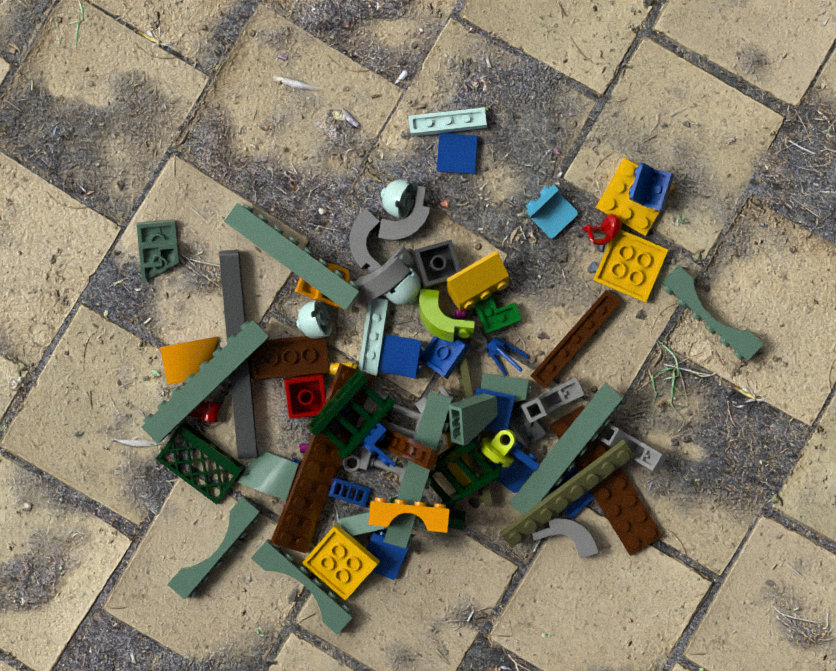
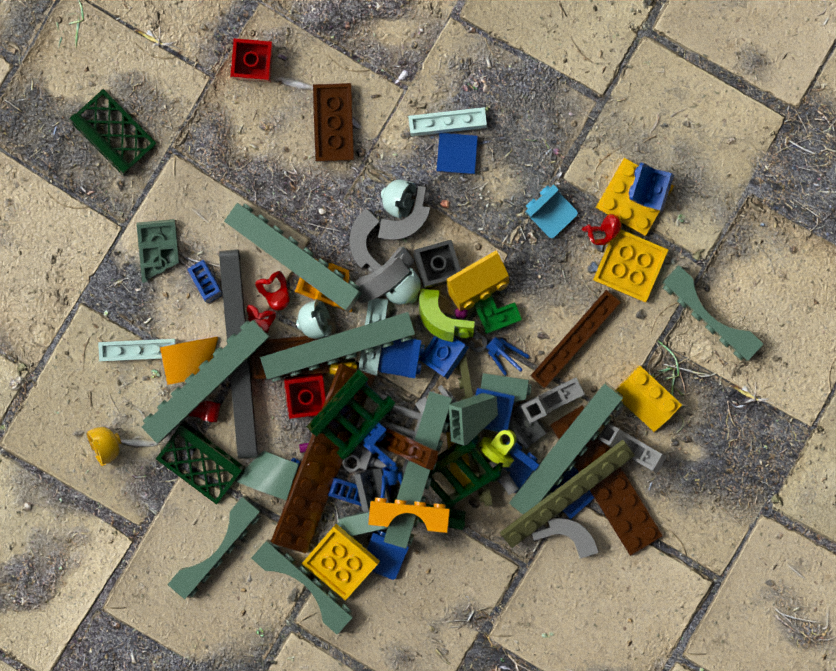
none -> dark green fence [69,89,156,176]
none -> yellow cylinder [87,427,122,466]
none -> light aqua plate [98,339,176,361]
none -> blue slope [187,259,223,304]
none -> red brick [230,38,274,82]
none -> red piece [247,305,276,333]
none -> red piece [255,271,290,311]
none -> sand green brick [260,312,415,382]
none -> reddish brown plate [313,83,354,162]
none -> dark grey bracket [354,468,391,512]
none -> blue plant [380,465,403,498]
none -> light grey axle [489,461,519,495]
none -> yellow slope [616,365,682,432]

